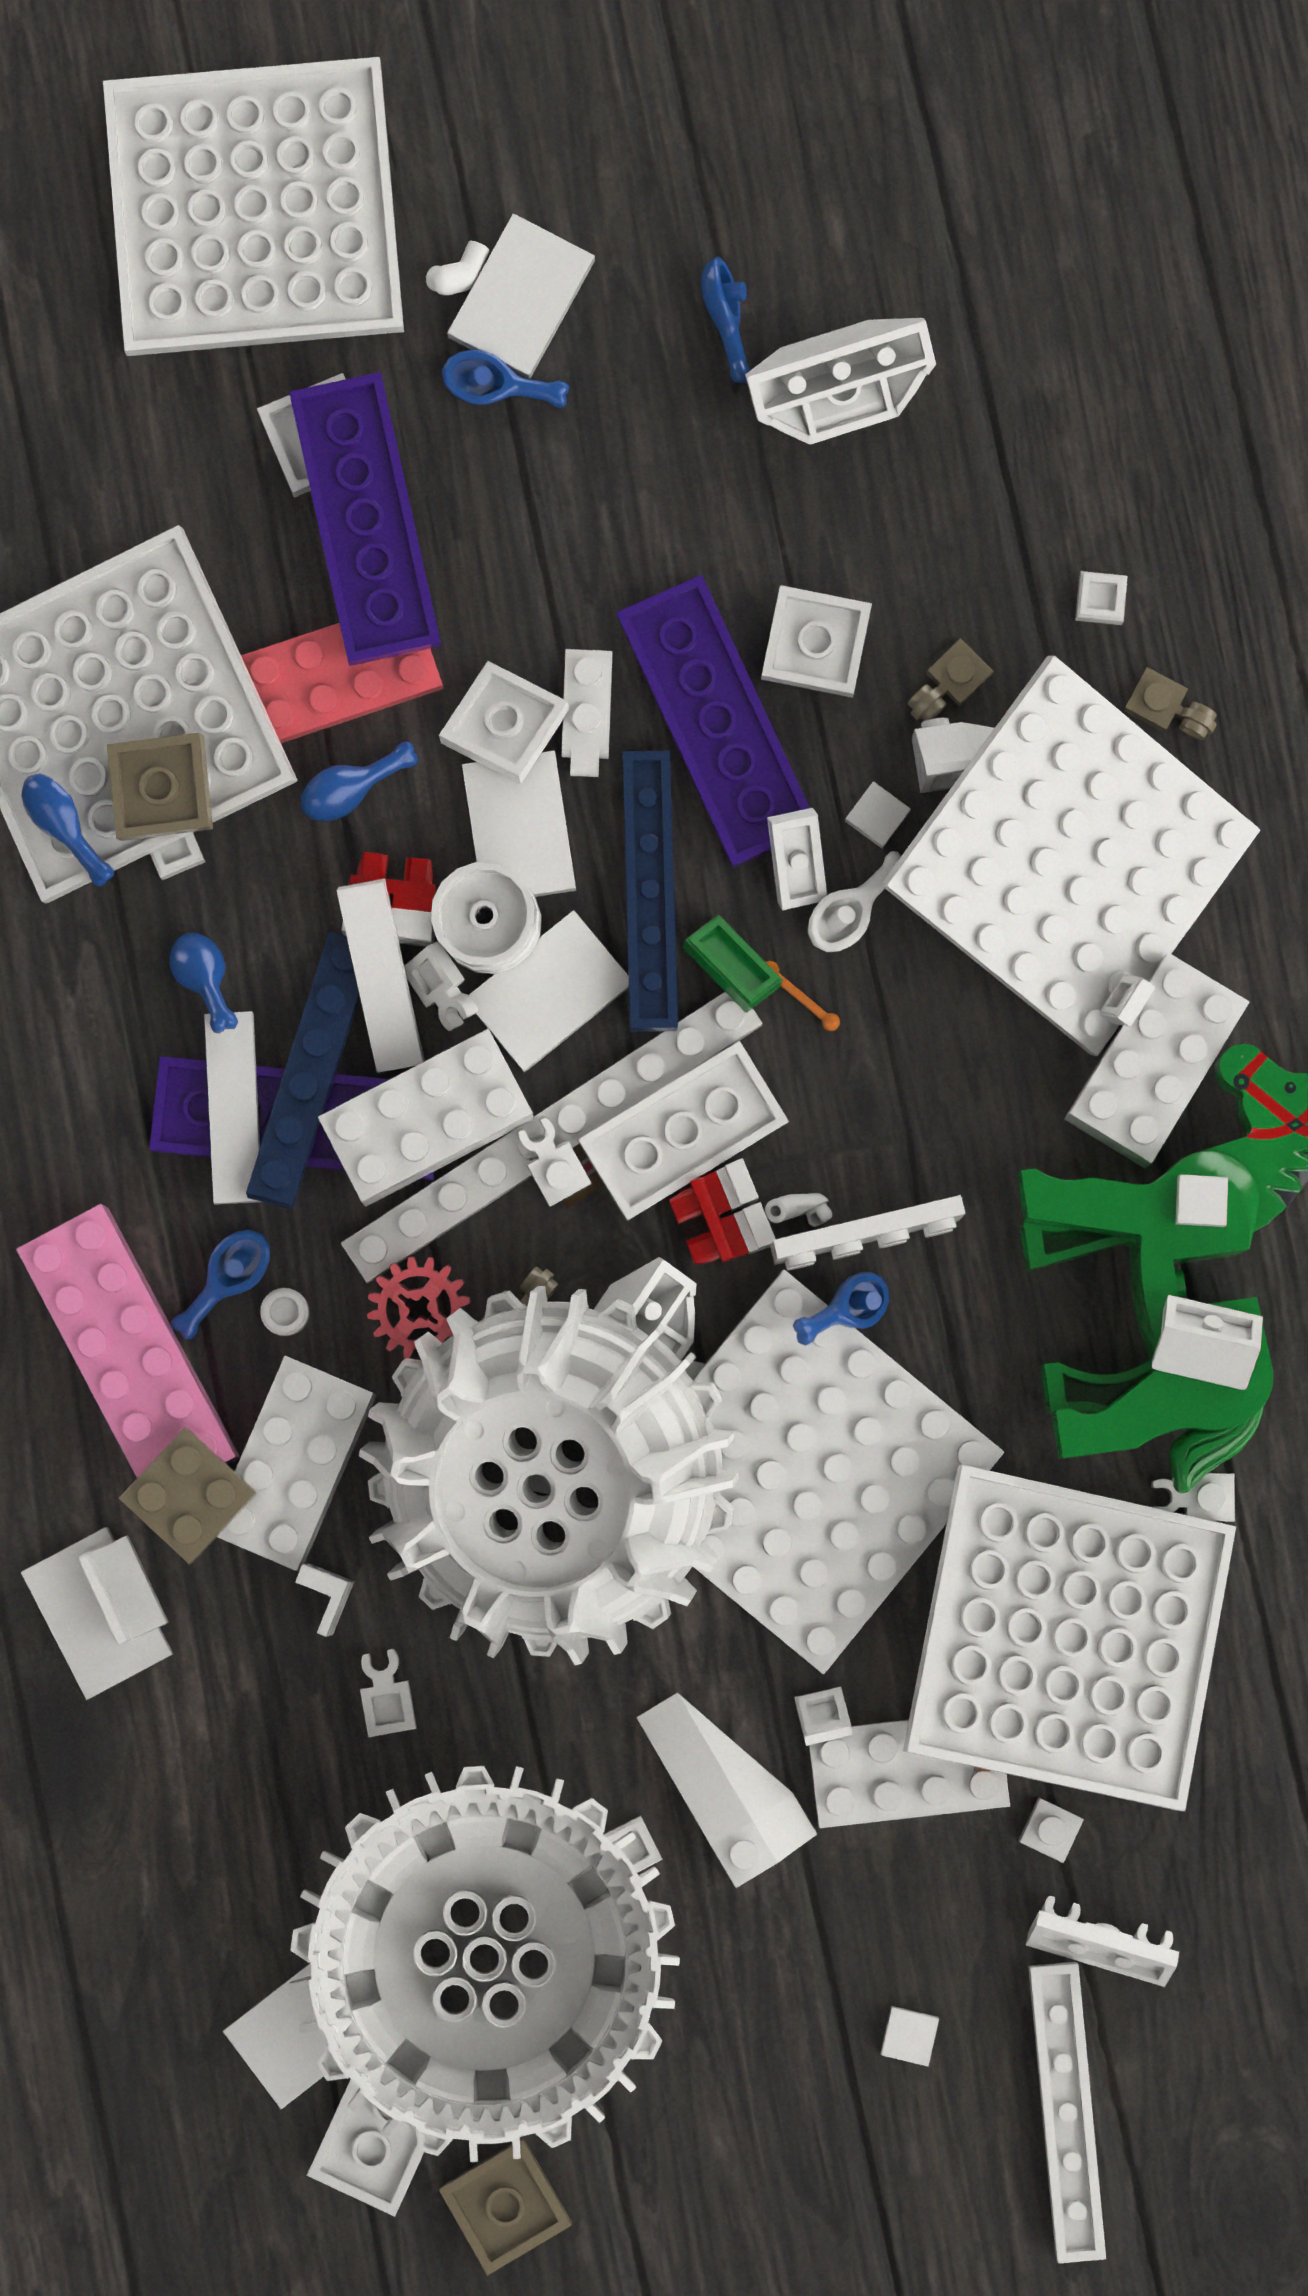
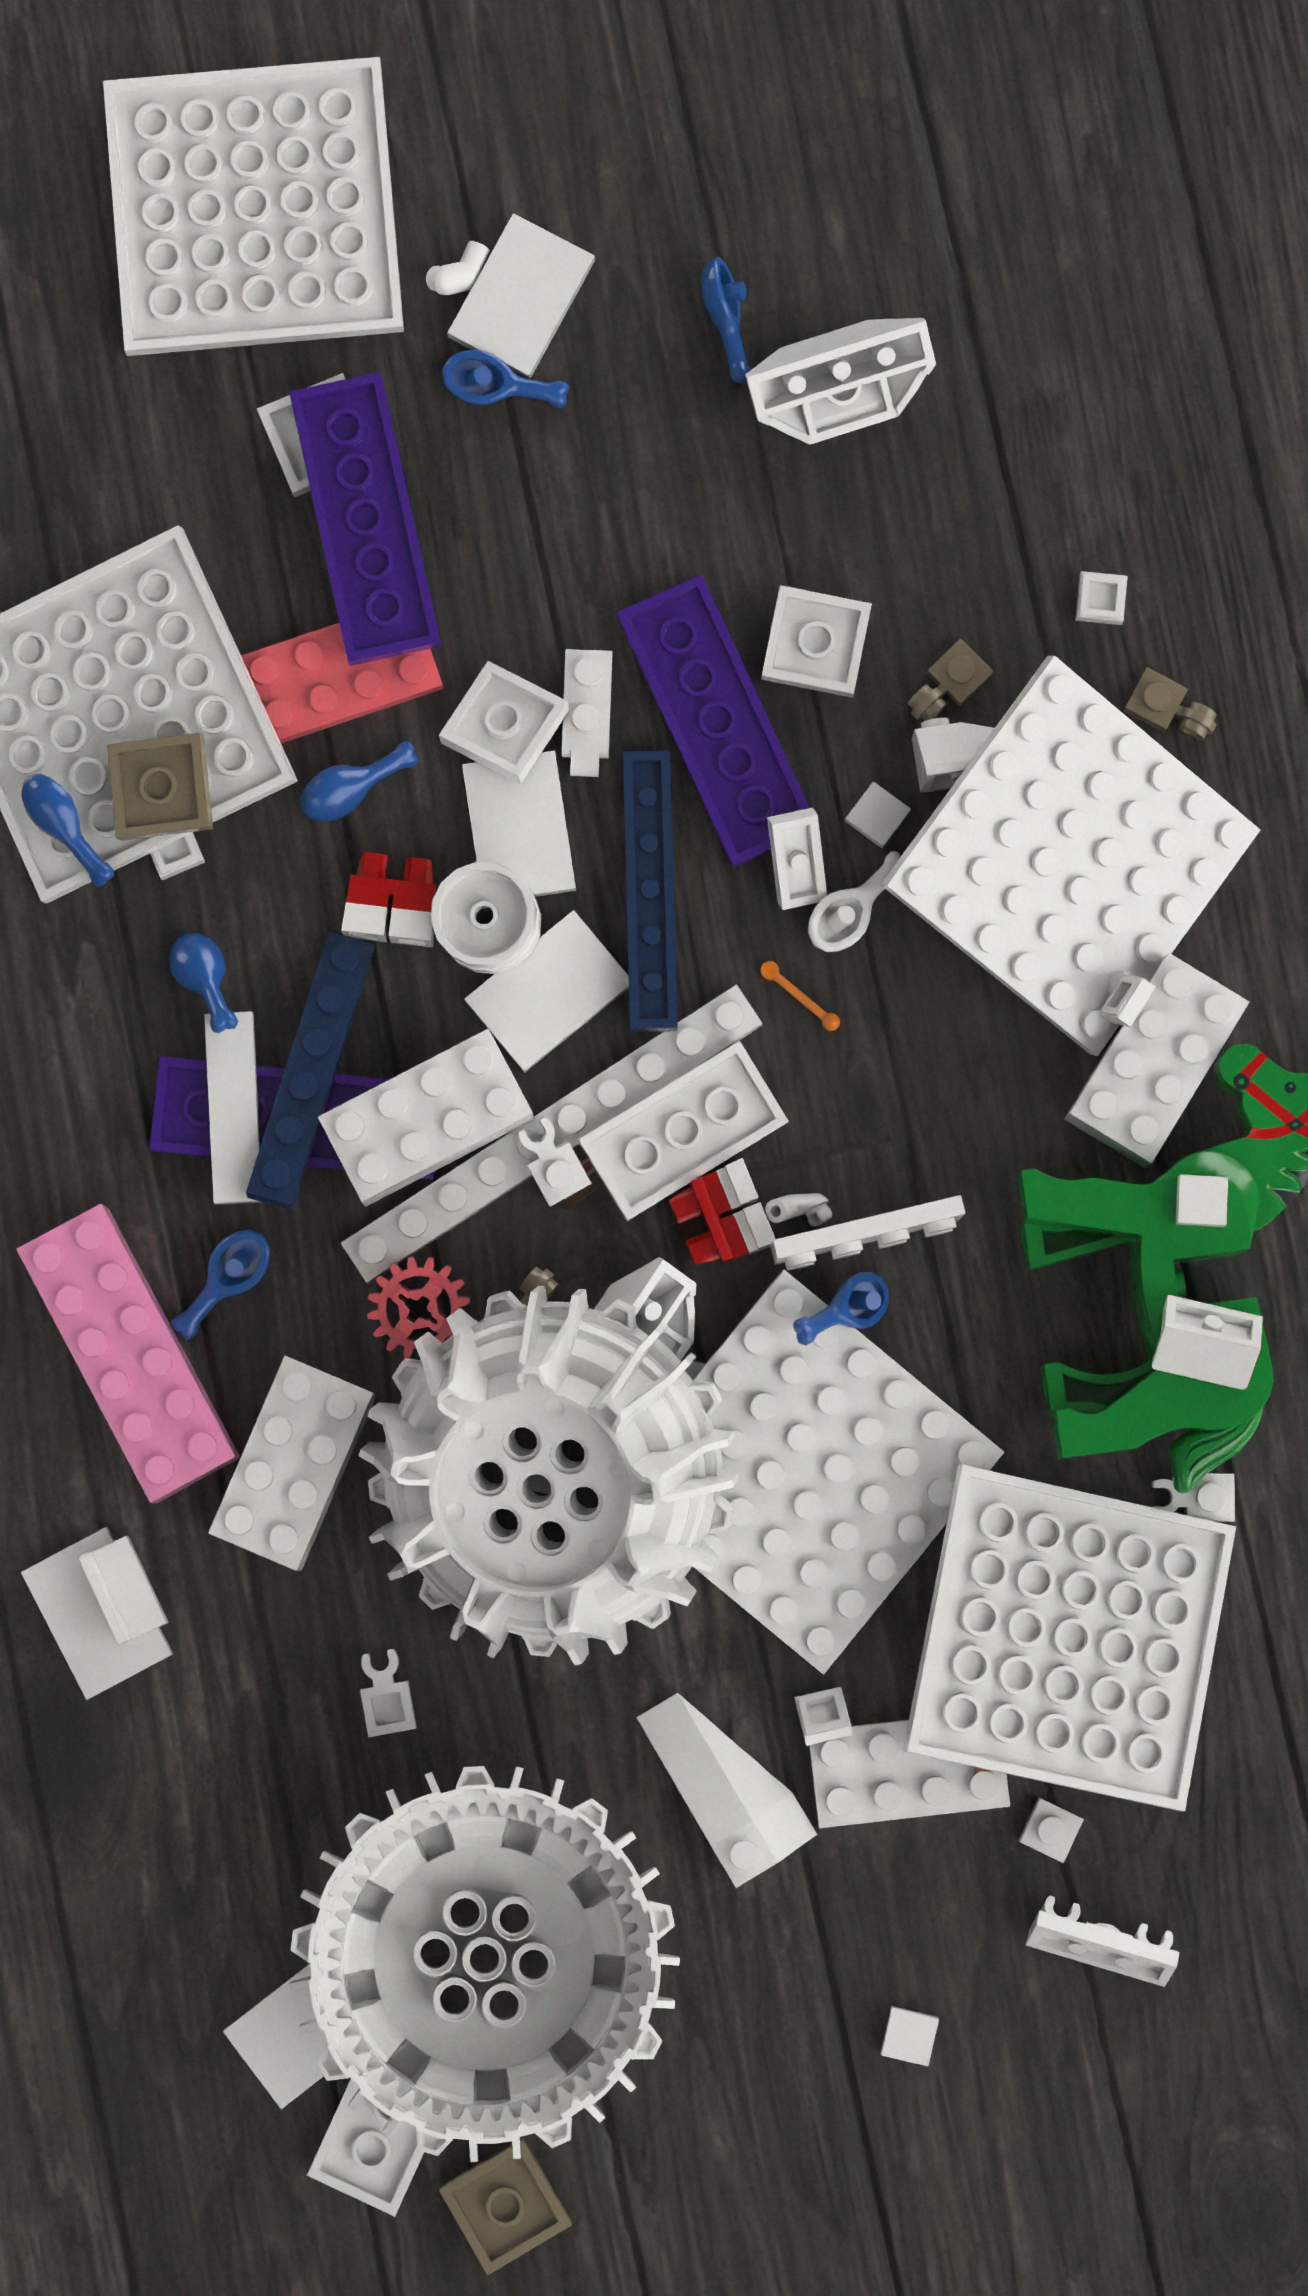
dark tan plate [119,1427,257,1565] -> none
white tile [260,1288,309,1336] -> none
white panel [295,1564,355,1637] -> none
white tile [337,879,425,1073] -> none
white plate [404,941,478,1031] -> none
white tile [604,1815,662,1873] -> none
green tile [682,914,783,1013] -> none
white plate [1028,1962,1106,2263] -> none

